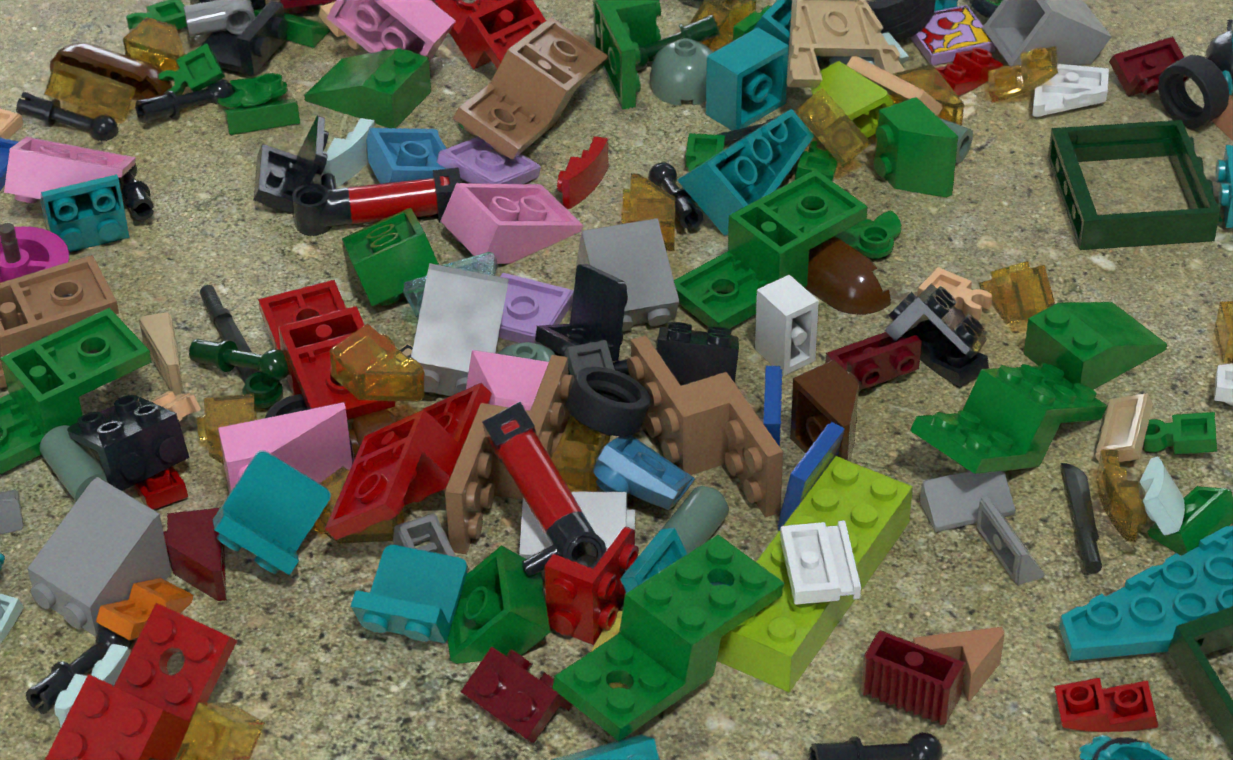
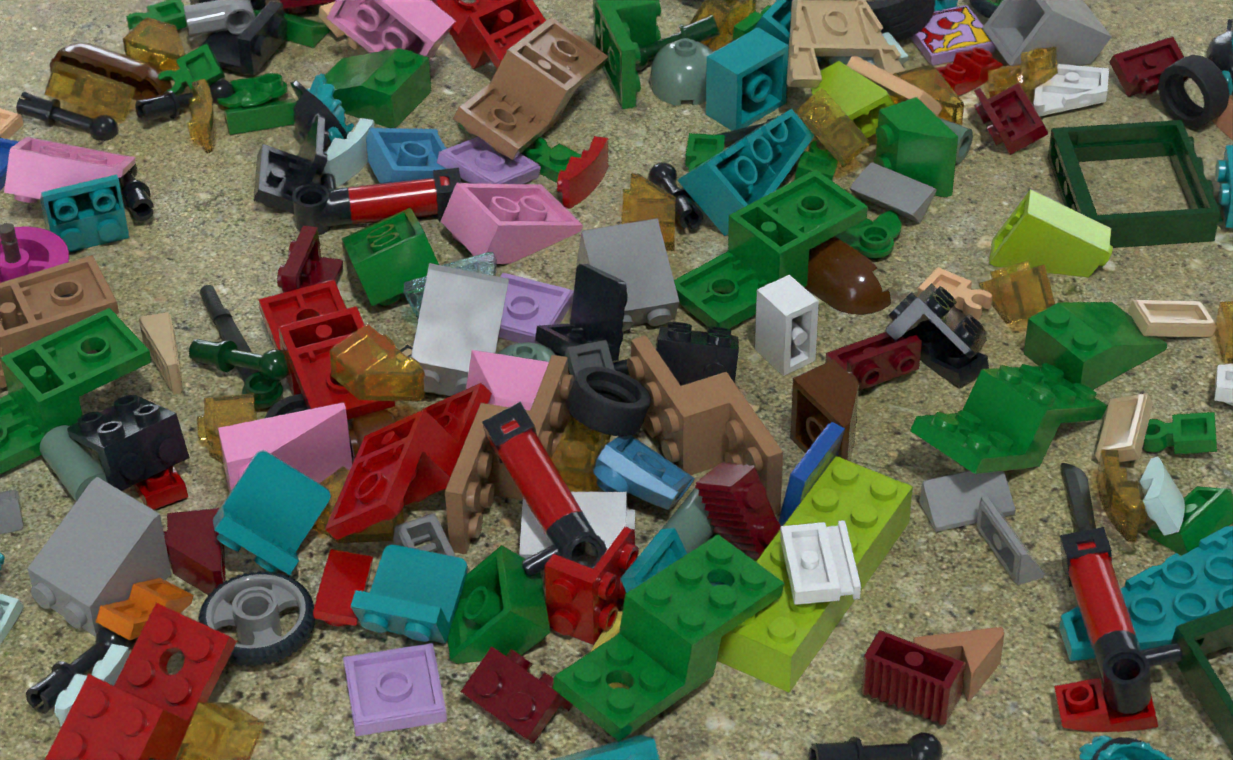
light nougat plate [150,391,201,422] -> none
blue tile [764,366,782,447] -> none
none -> clear yellow slope [187,79,217,154]
none -> light grey wheel [199,571,315,666]
none -> dark red bracket [277,225,343,293]
none -> hair [290,74,354,147]
none -> red slope [313,549,373,627]
none -> lavender tile [343,643,447,736]
none -> green plate [521,137,582,183]
none -> dark red brick [695,462,781,559]
none -> light grey slope [850,162,937,223]
none -> dark red bracket [974,83,1049,155]
none -> lime slope [989,189,1113,278]
none -> piece [1060,527,1183,714]
none -> tan tile [1128,300,1217,337]

